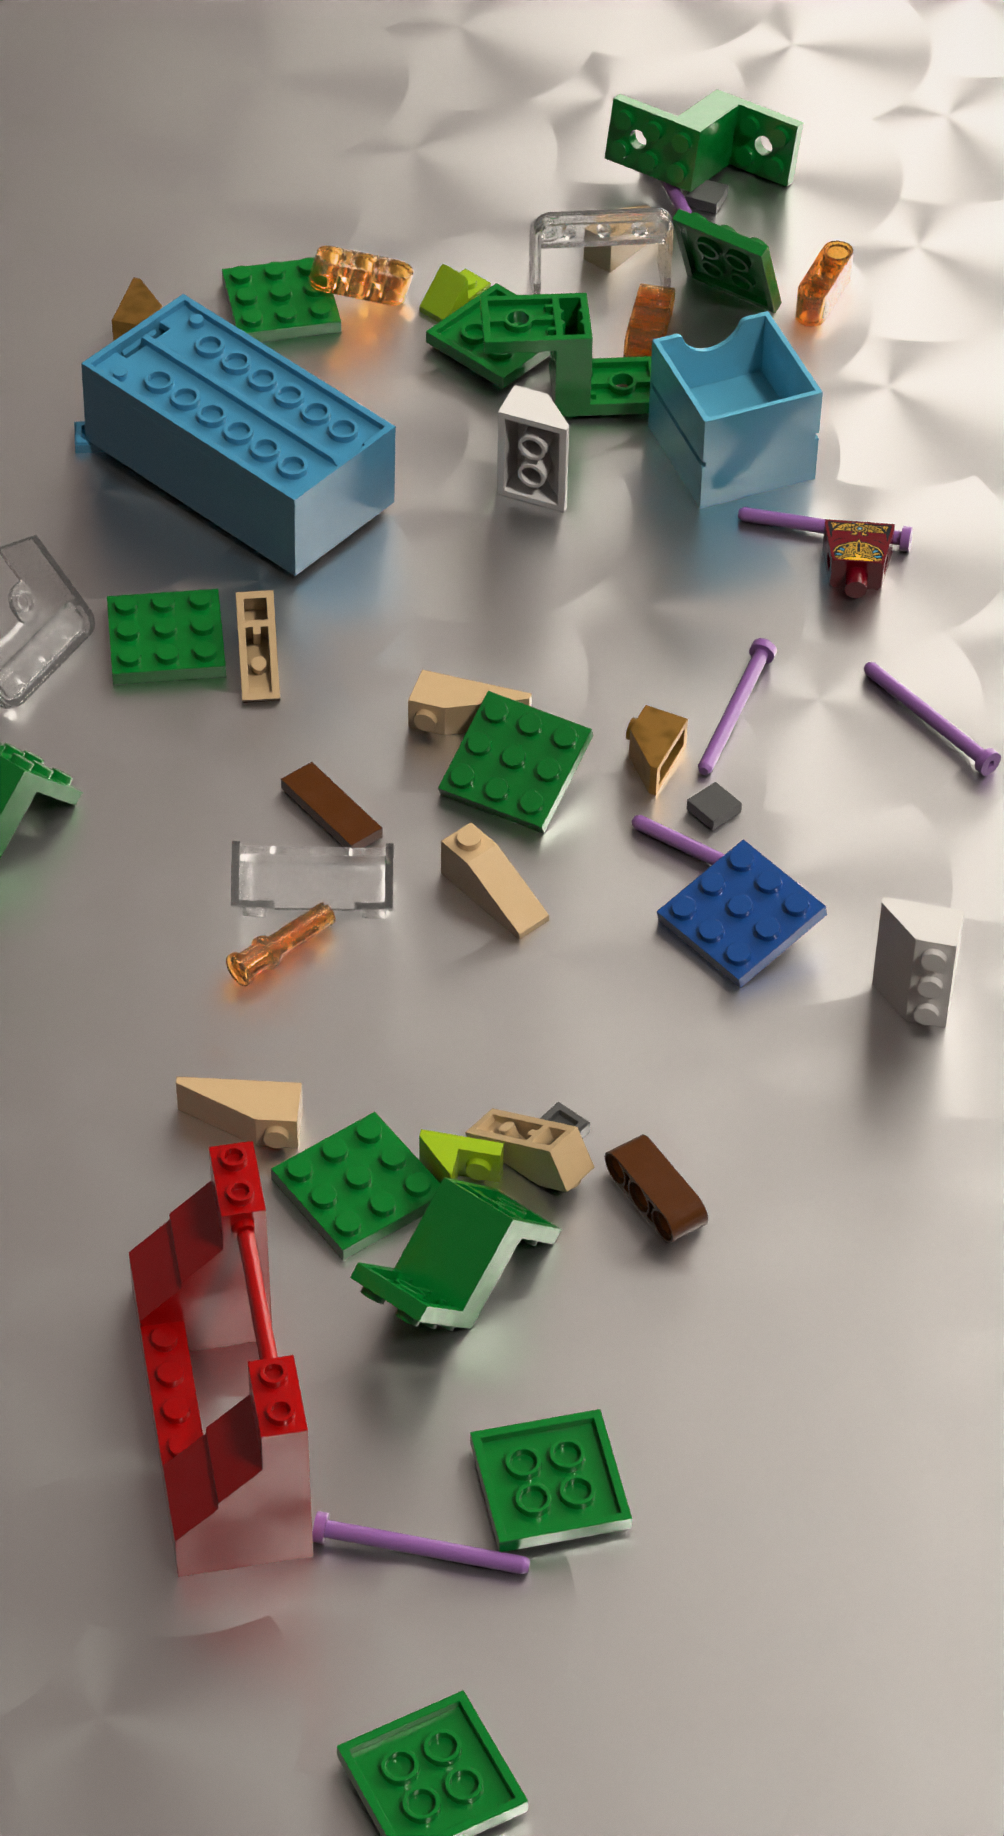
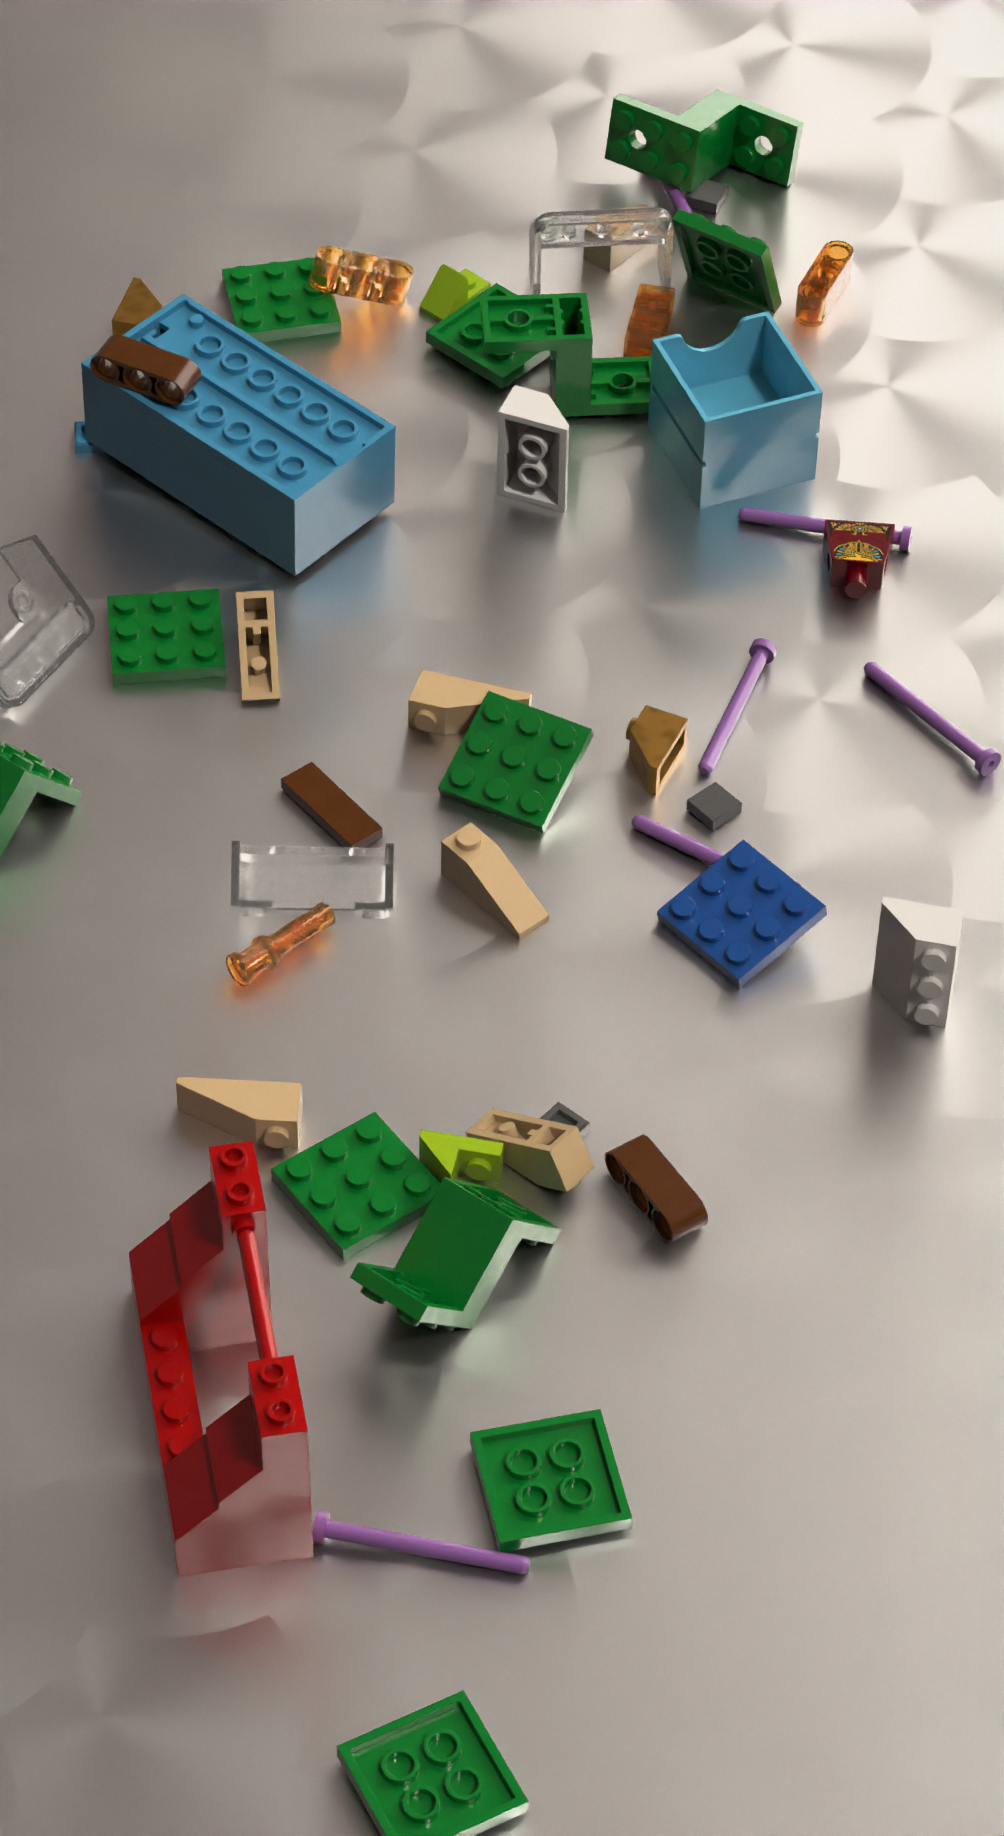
none -> reddish brown beam [90,334,201,405]

